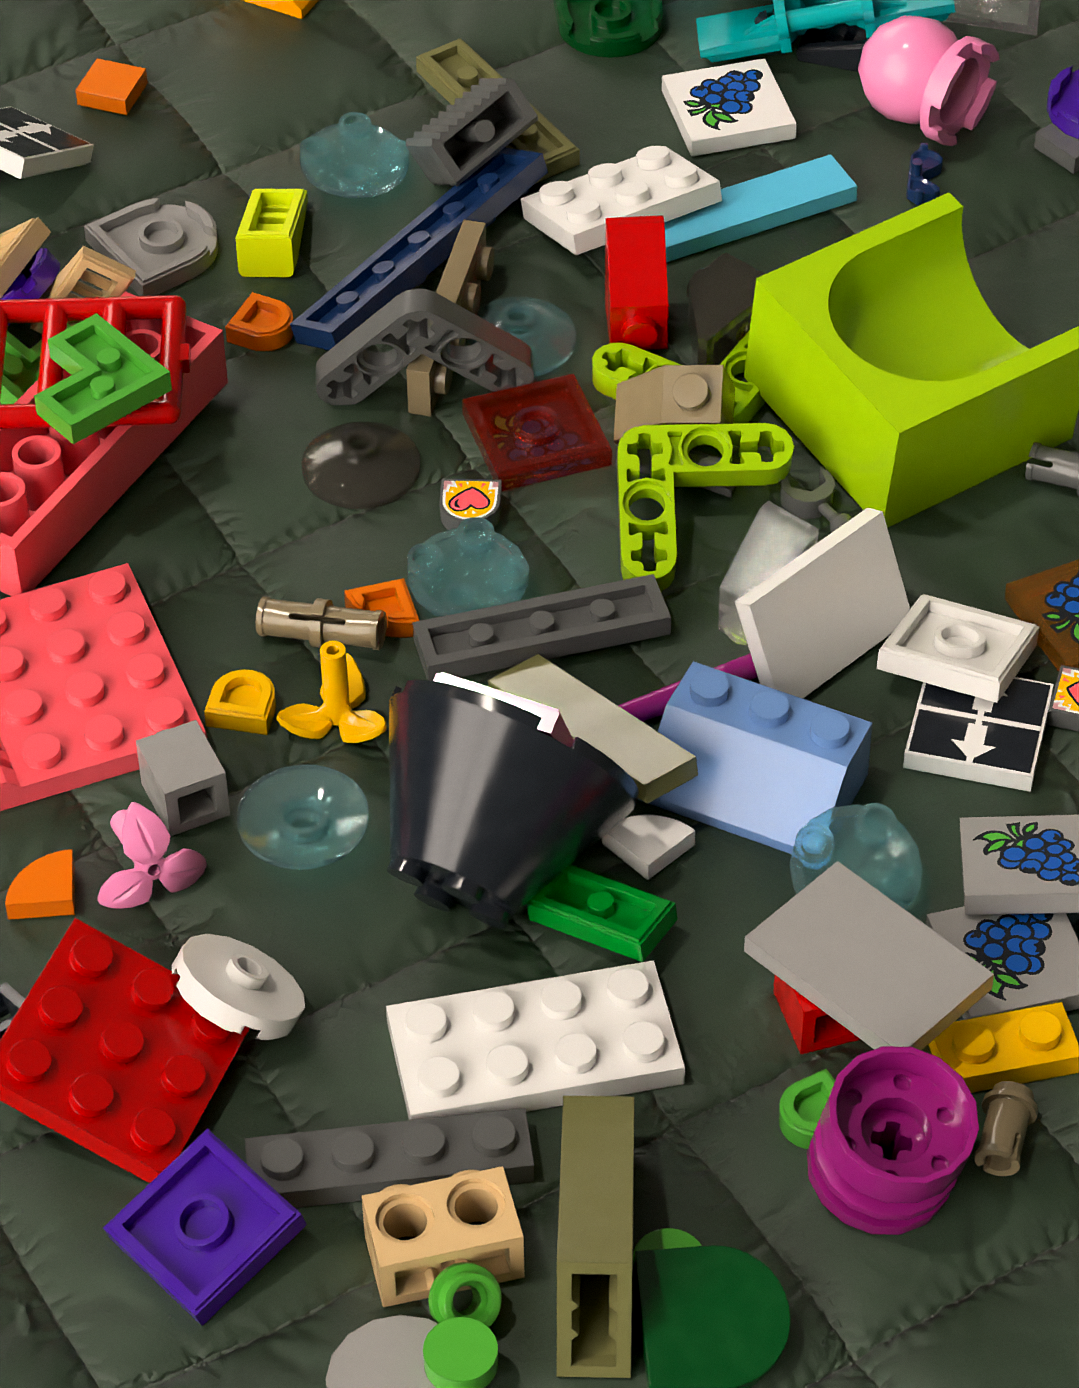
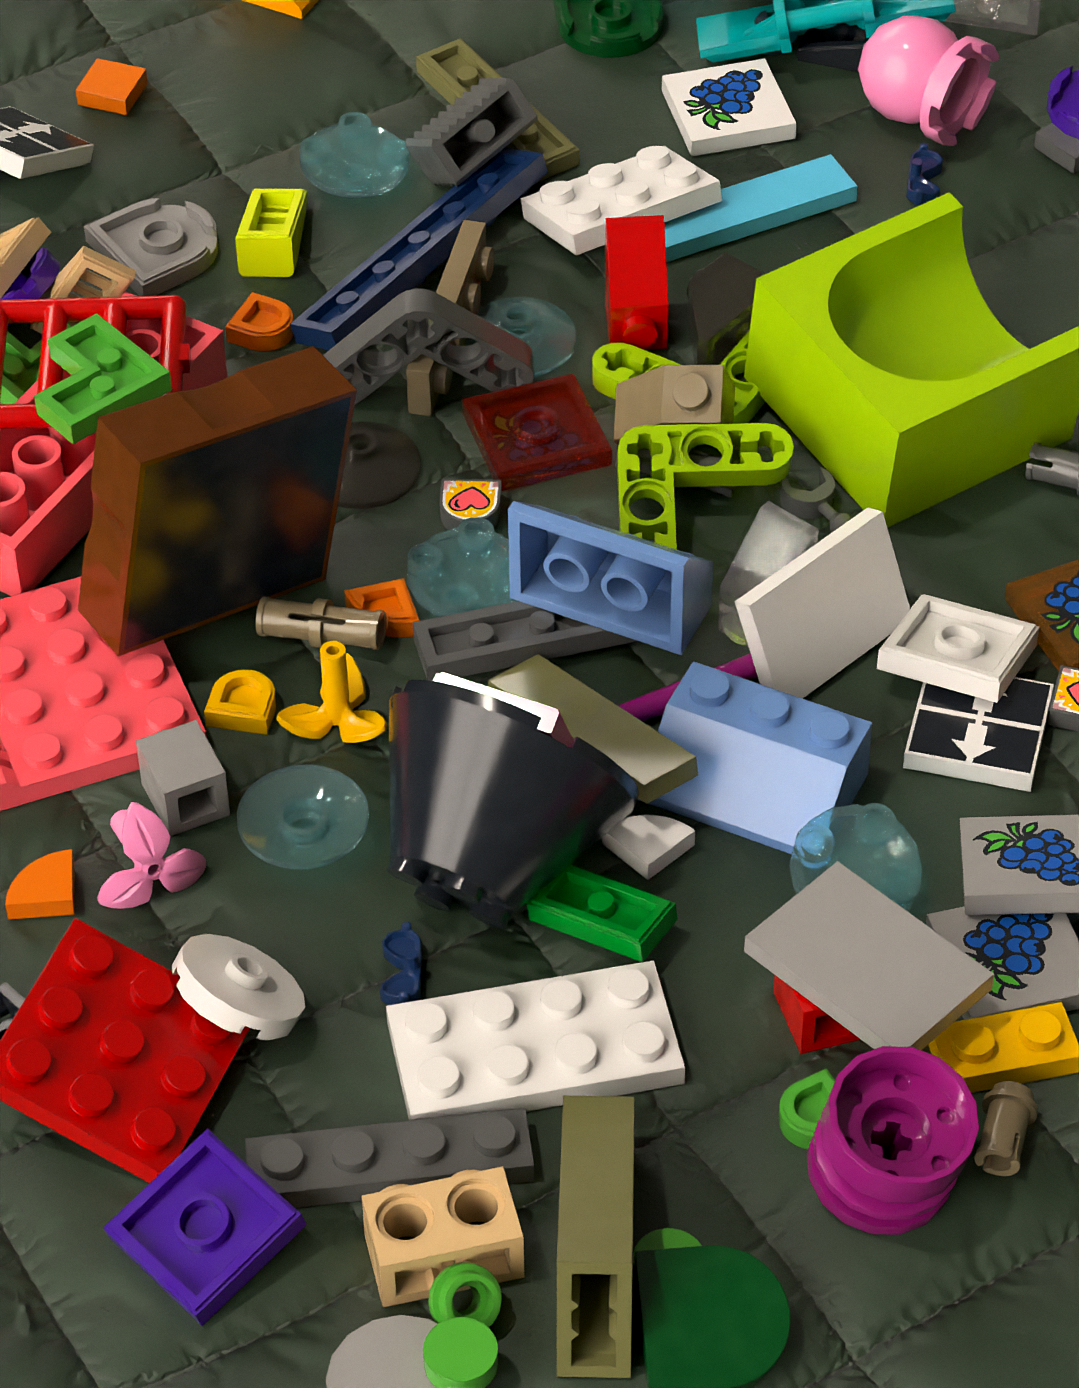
none -> tile [78,346,357,656]
none -> dark blue piece [380,922,423,1005]
none -> medium blue slope [508,501,713,655]

